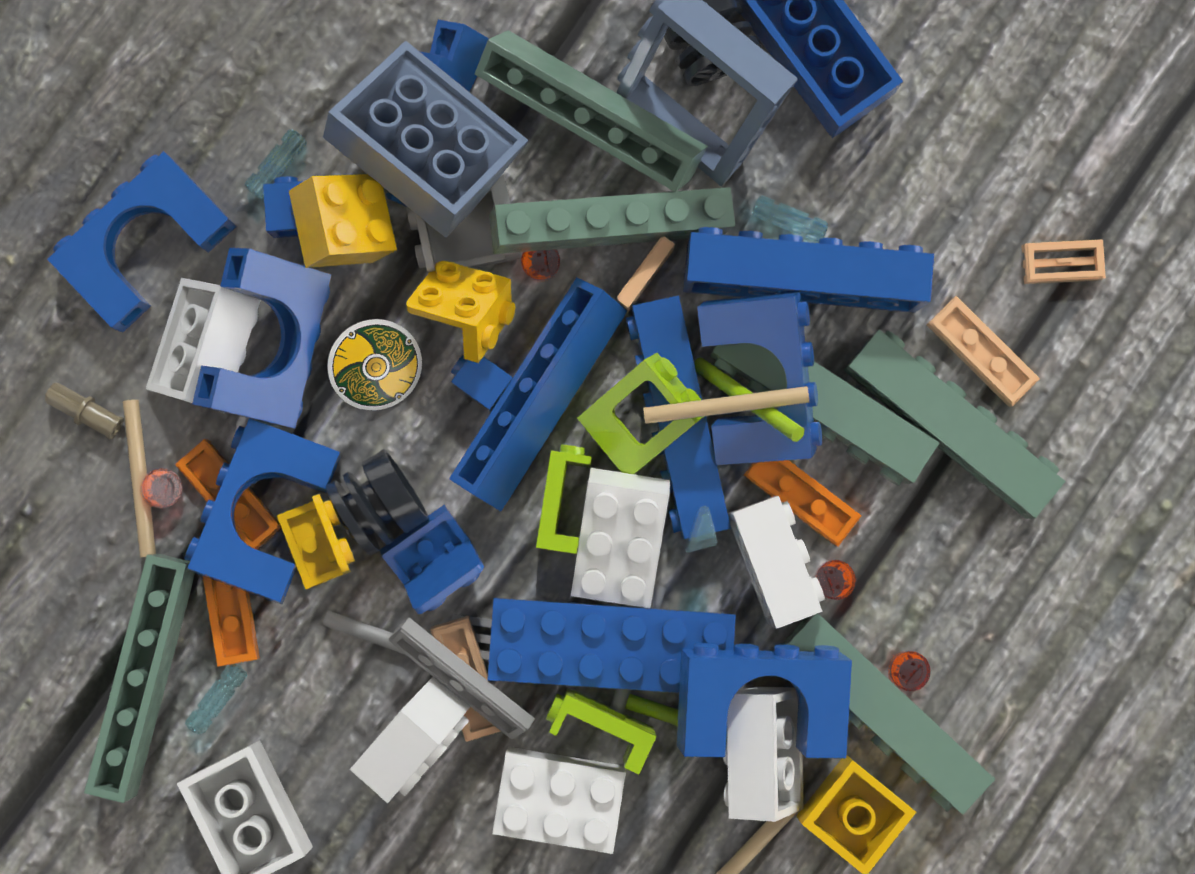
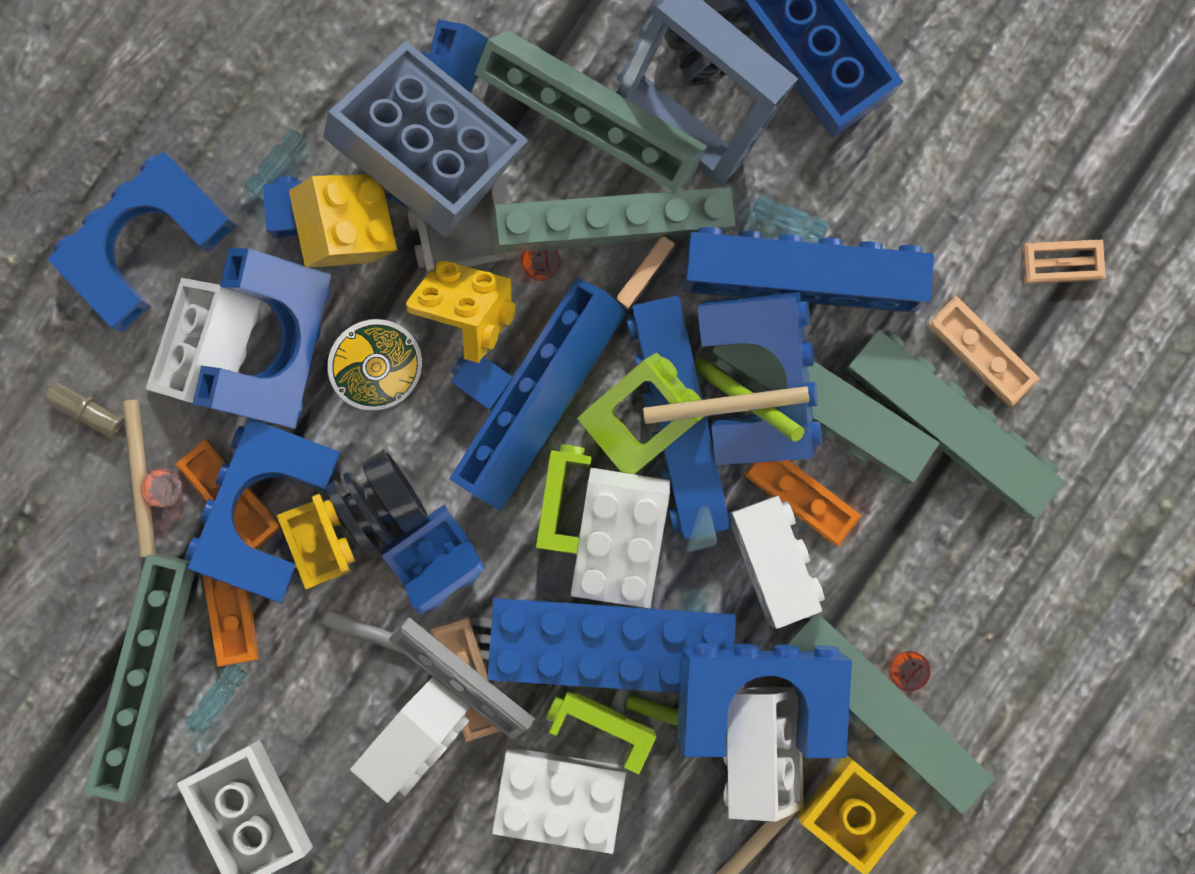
clear red tile [814,560,856,600] -> none

